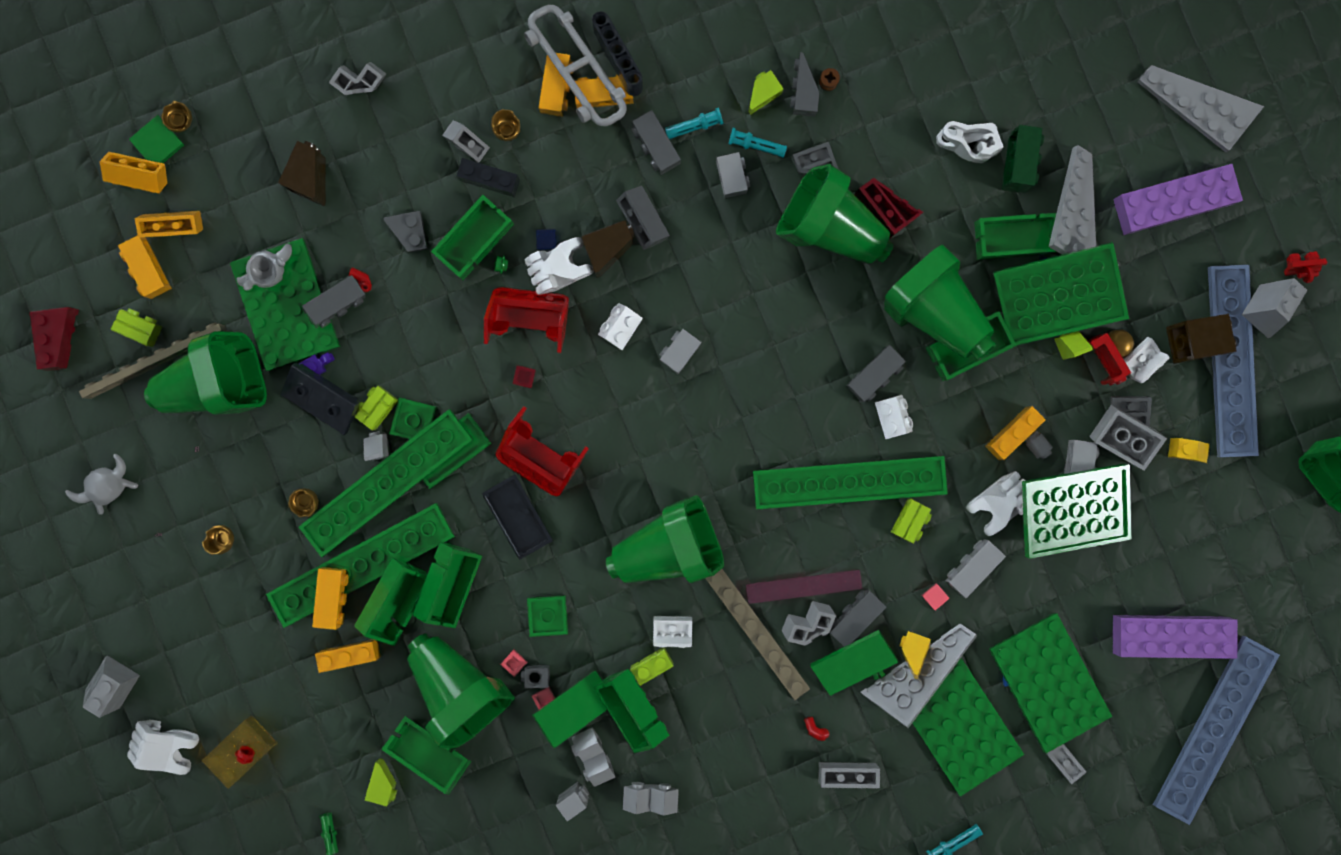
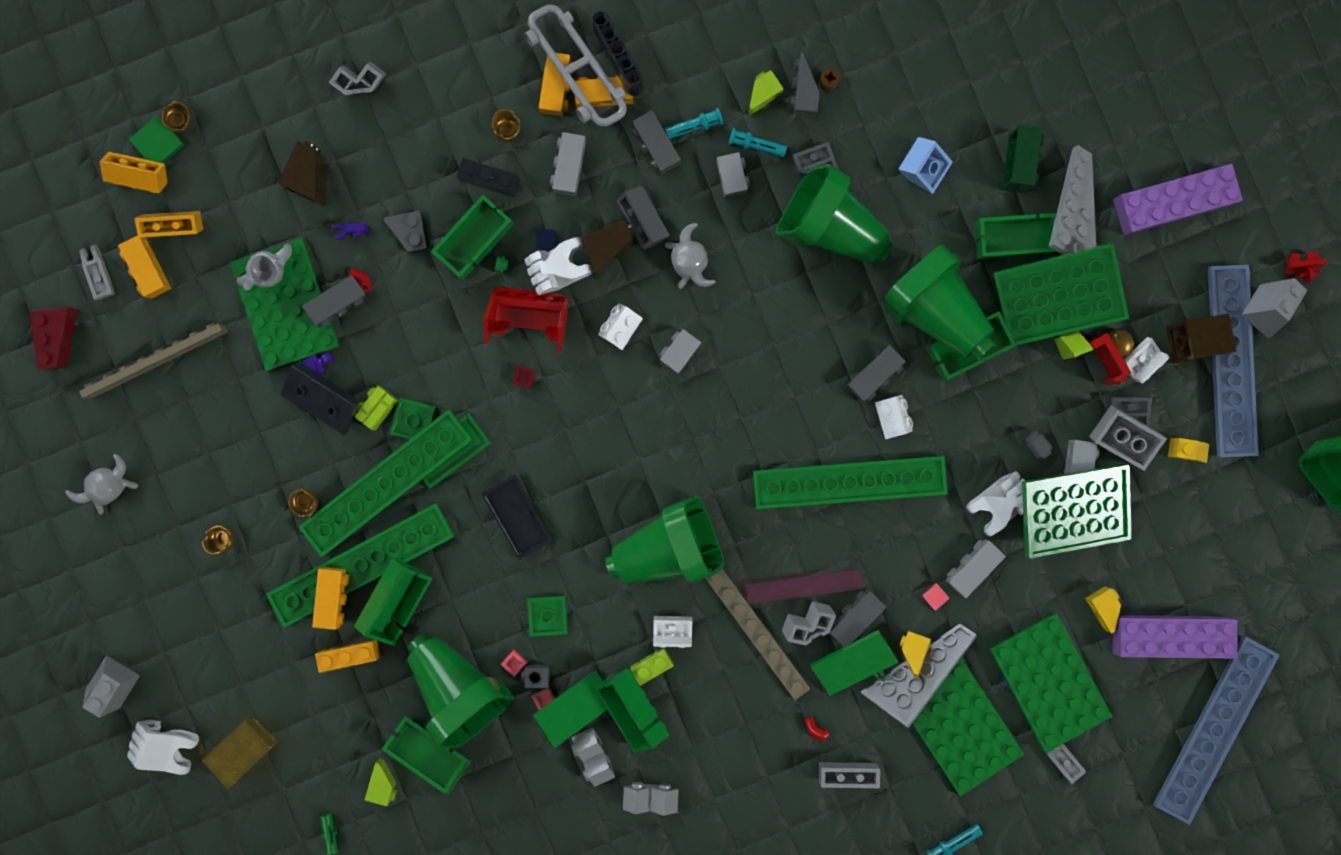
lime brick [111,308,162,347] -> none
green cone [144,331,267,415] -> none
red plate [235,746,255,764] -> none
light grey slope [364,431,392,461] -> none
green piece [413,542,482,628] -> none
light grey slope [442,120,490,163] -> none
red windscreen [496,406,589,496] -> none
light grey brick [556,782,589,821] -> none
dark red wedge [854,178,923,239] -> none
lime brick [891,498,932,544] -> none
white piece [936,121,1003,163] -> none
light orange brick [985,406,1045,460] -> none
light grey wing [1137,65,1264,152] -> none
none -> light grey hinge [79,244,115,301]
none -> dark purple plate [333,223,369,240]
none -> light grey brick [550,132,586,196]
none -> light grey piece [665,223,716,289]
none -> light blue slope [899,137,953,194]
none -> yellow slope [1085,586,1121,634]

